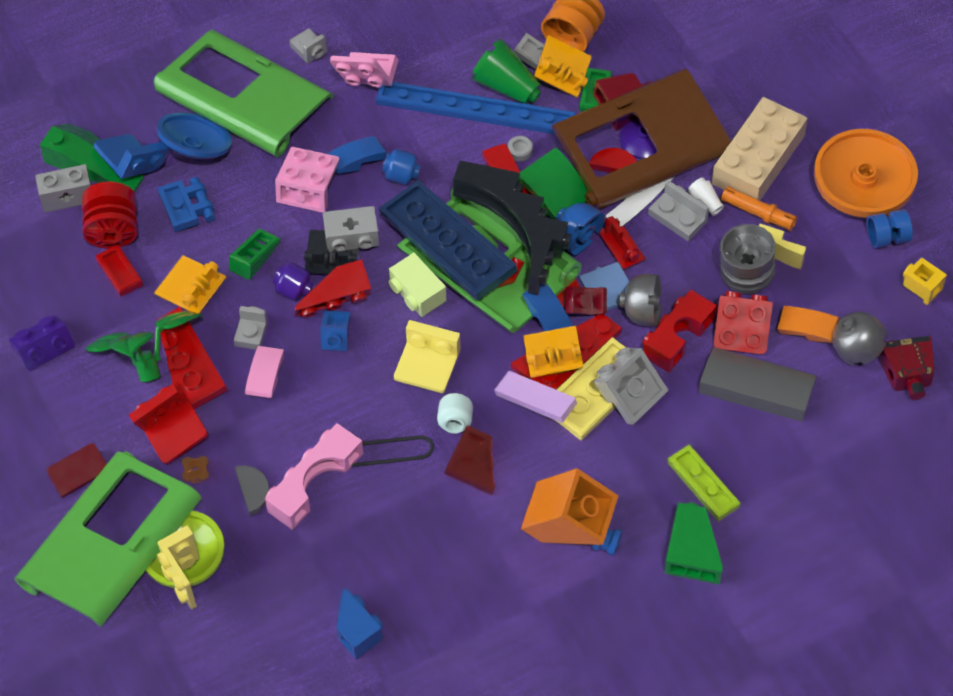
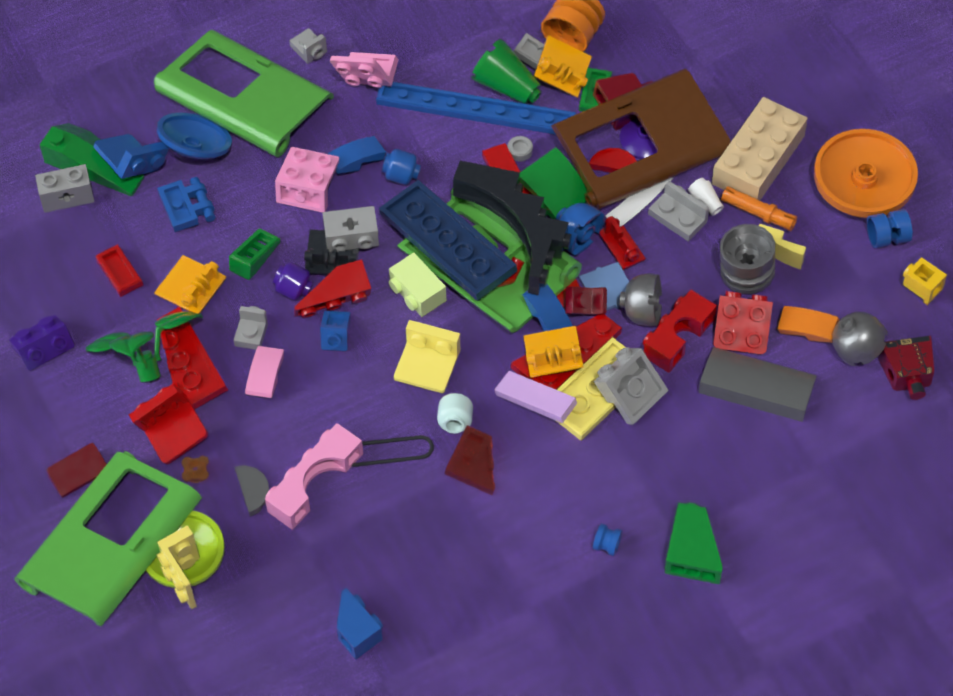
red wheel [82,181,138,249] -> none
orange slope [521,468,619,545] -> none
lime tile [667,444,741,522] -> none

